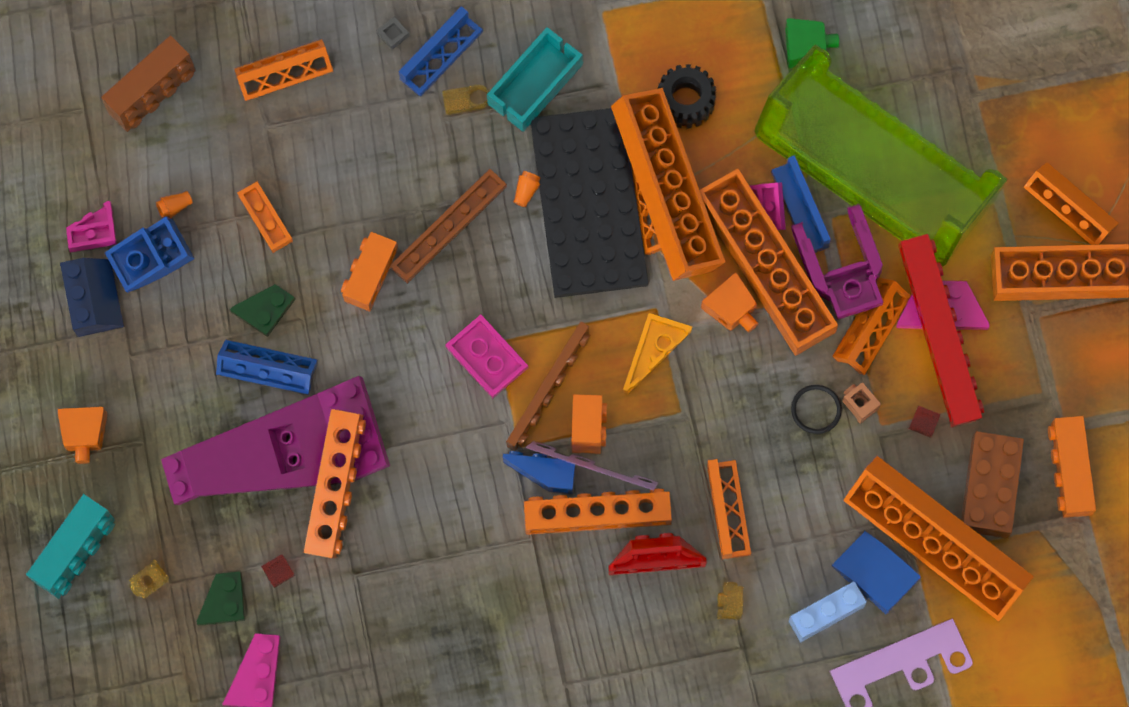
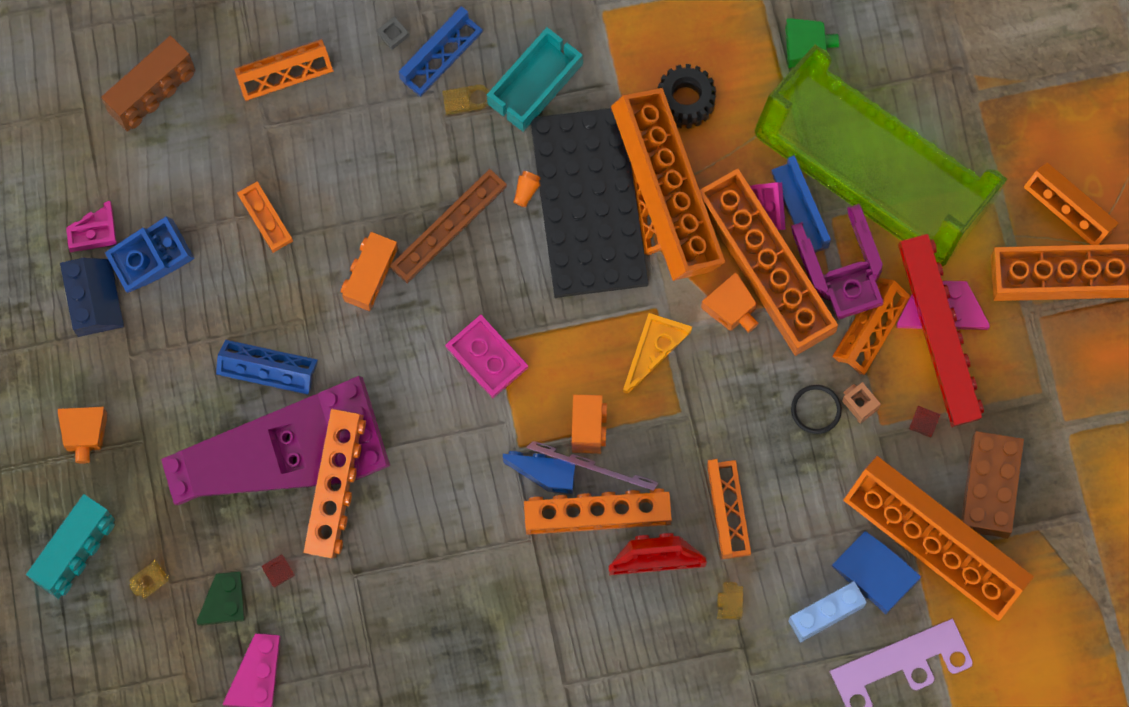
orange cone [156,191,193,218] -> none
dark green wing [230,284,295,337] -> none
dark orange plate [506,322,591,451] -> none
orange brick [1048,416,1096,518] -> none

